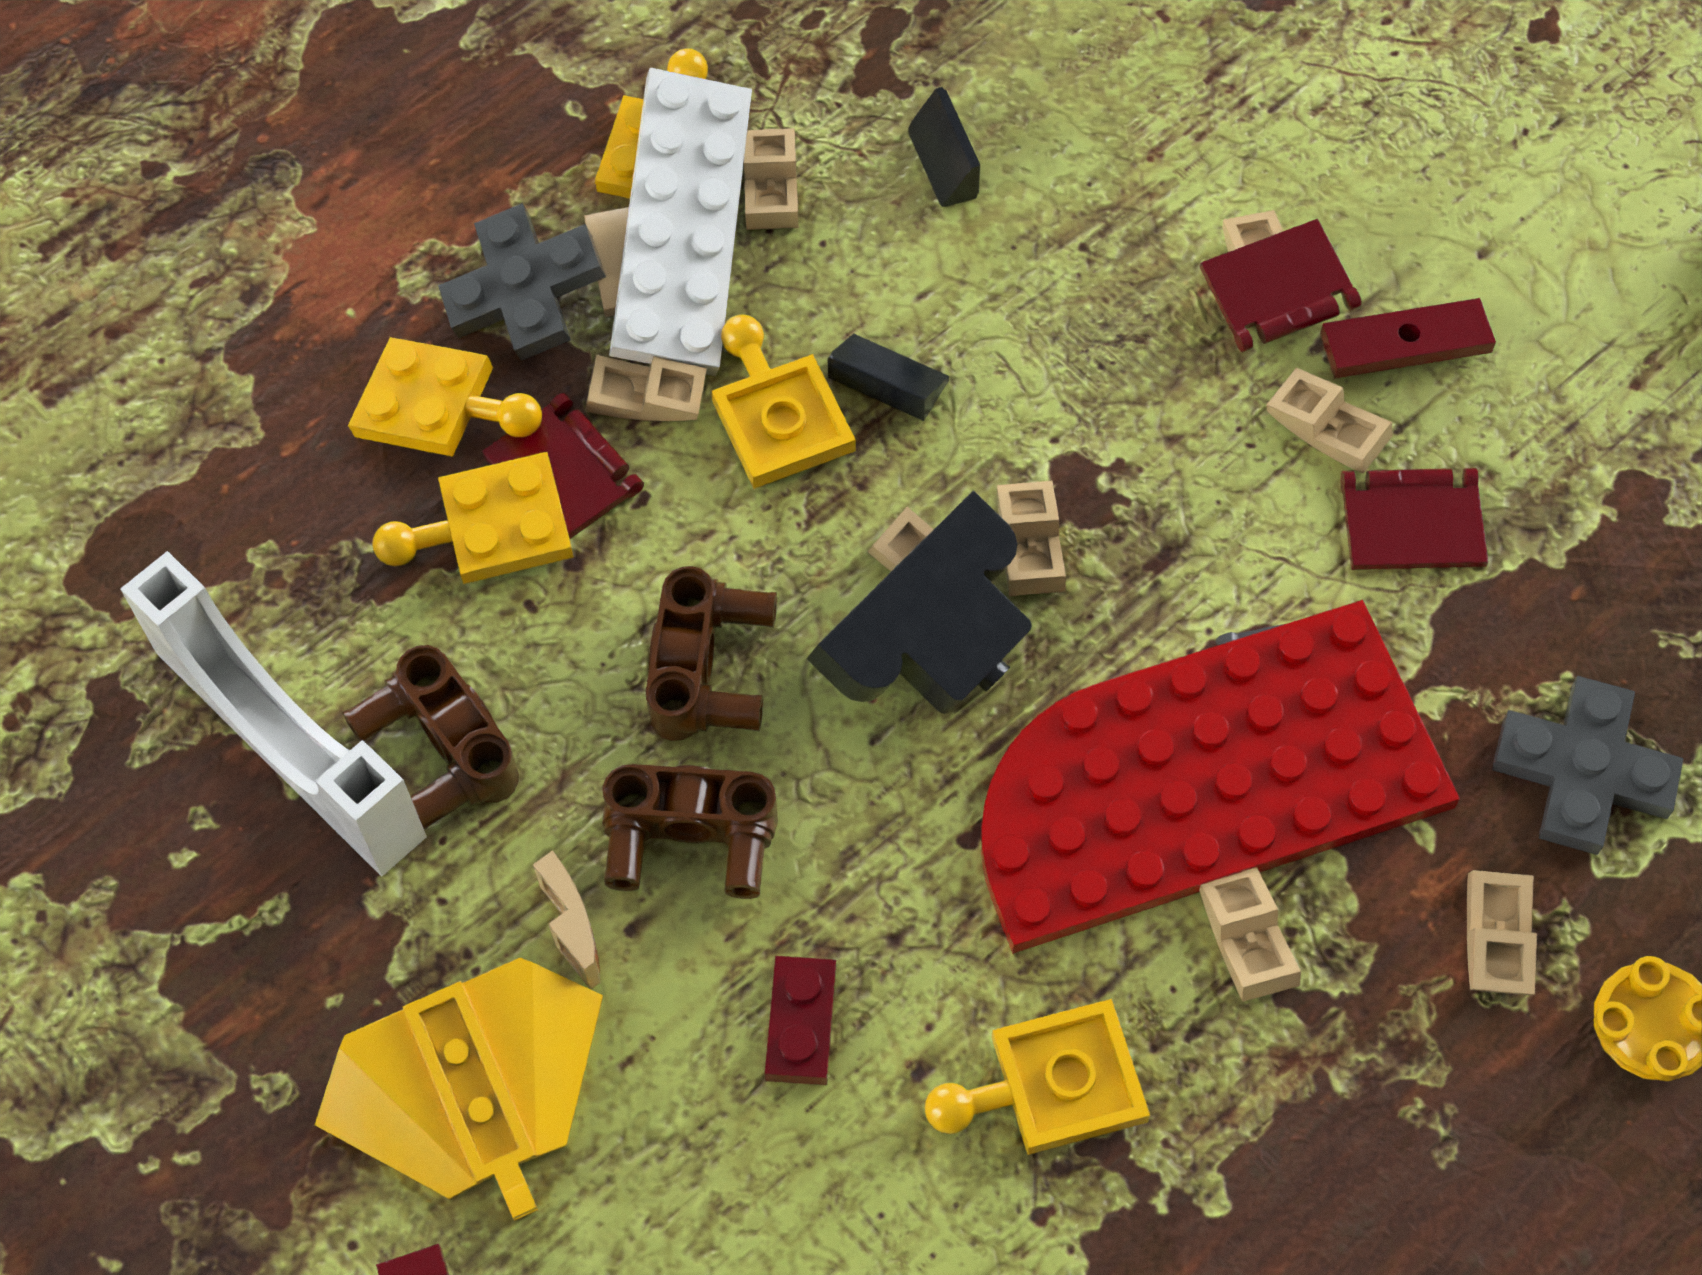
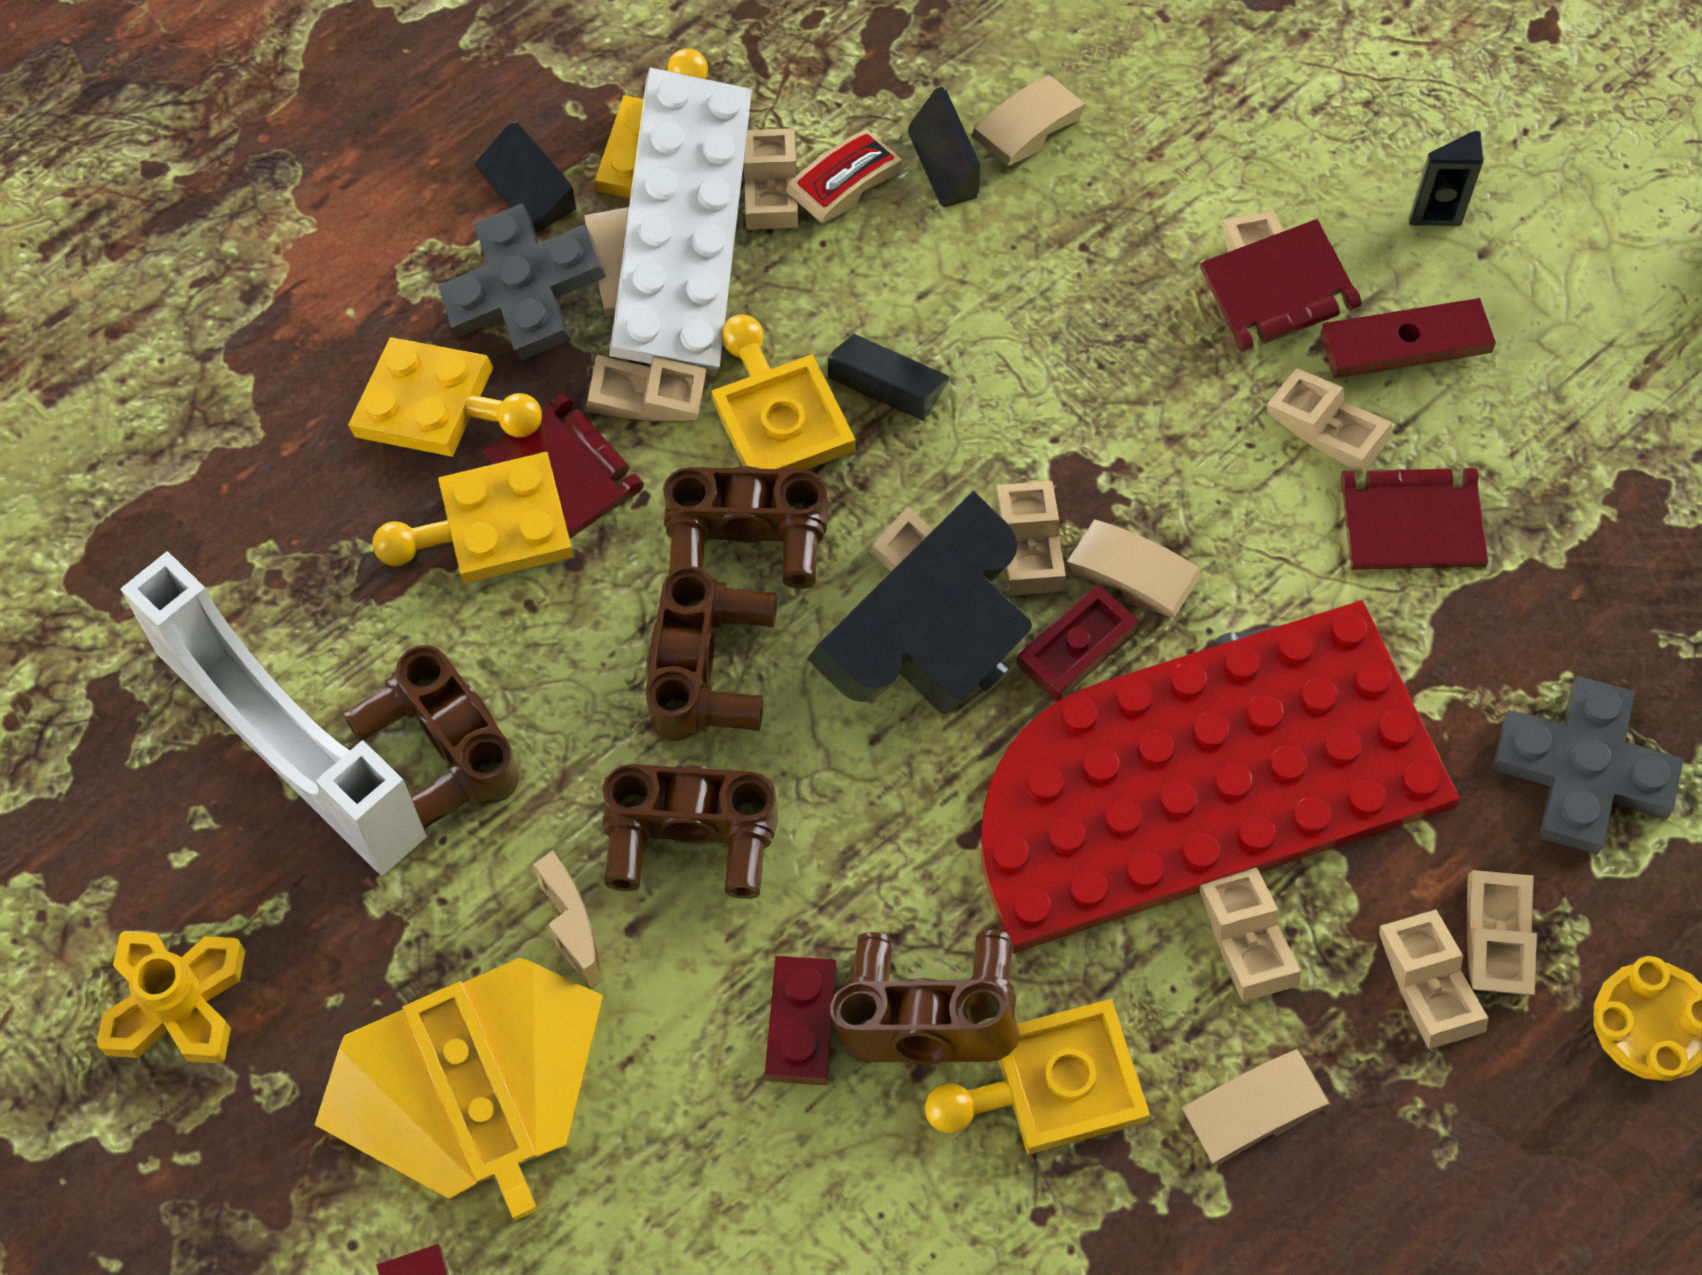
none -> yellow plant [97,931,245,1064]
none -> black slope [475,121,577,233]
none -> reddish brown piece [663,466,828,589]
none -> slope [786,129,903,223]
none -> reddish brown piece [830,930,1019,1065]
none -> tan slope [971,75,1086,166]
none -> dark red plate [1016,584,1139,702]
none -> tan slope [1067,519,1202,618]
none -> tan slope [1182,1049,1331,1165]
none -> tan slope [1379,909,1488,1049]
none -> black slope [1409,131,1484,226]

